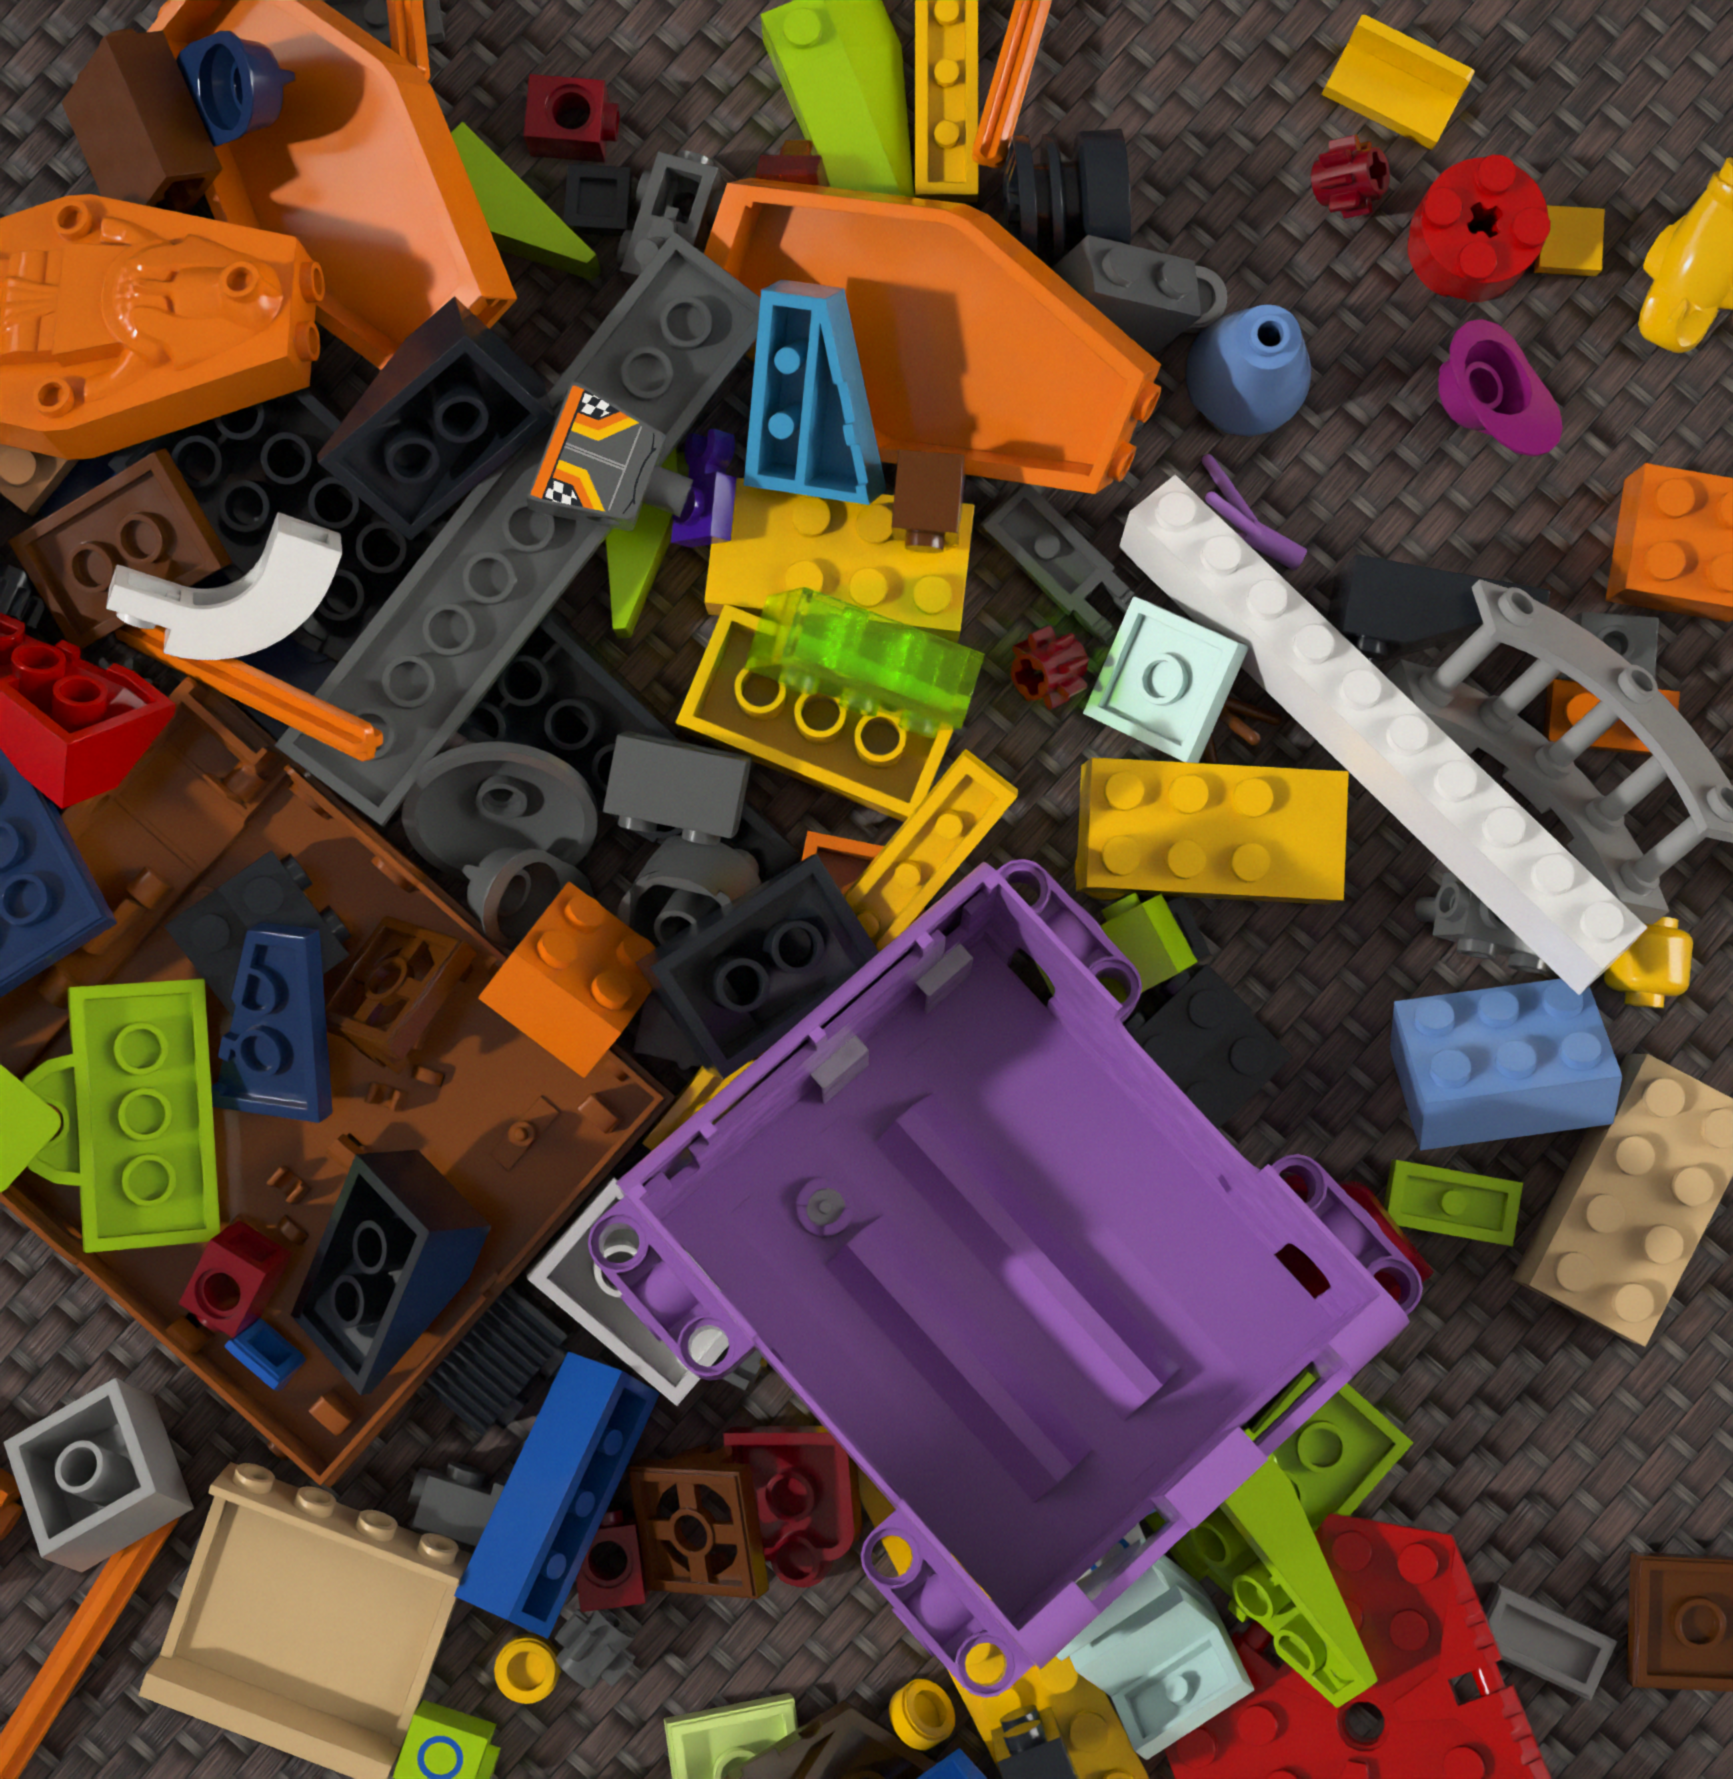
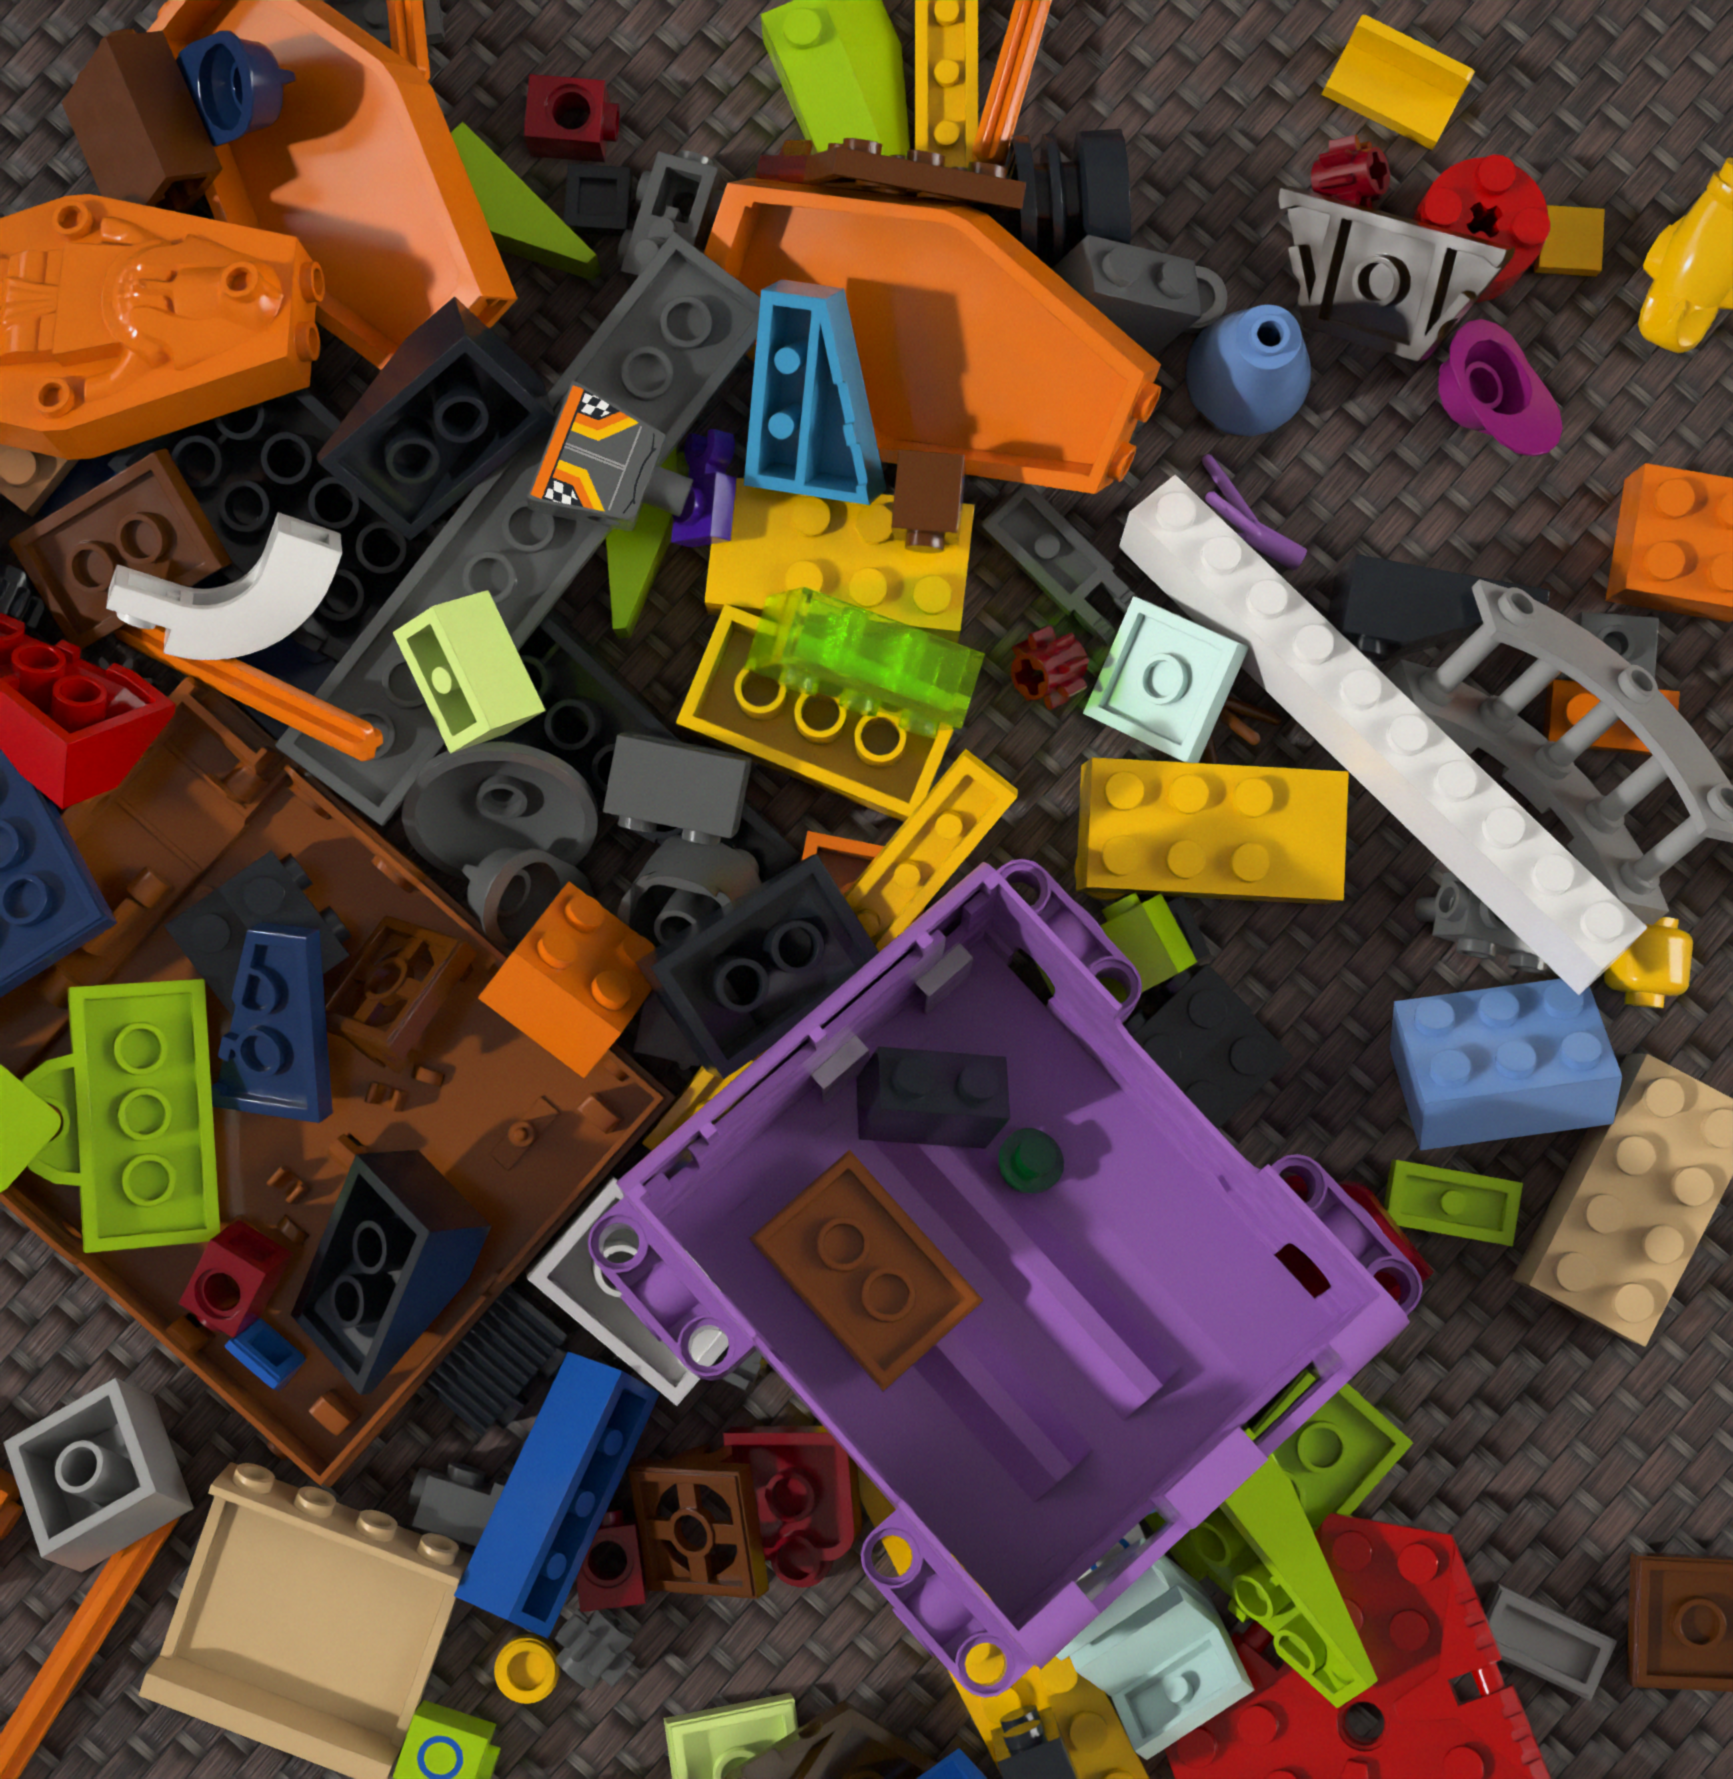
yellow tile [889,1679,955,1750] -> none
none -> yellowish green brick [393,590,545,754]
none -> dark orange tile [749,1149,984,1392]
none -> reddish brown plate [803,138,1026,215]
none -> black brick [856,1046,1010,1149]
none -> dark green plate [999,1128,1064,1194]
none -> wing [1278,186,1515,361]

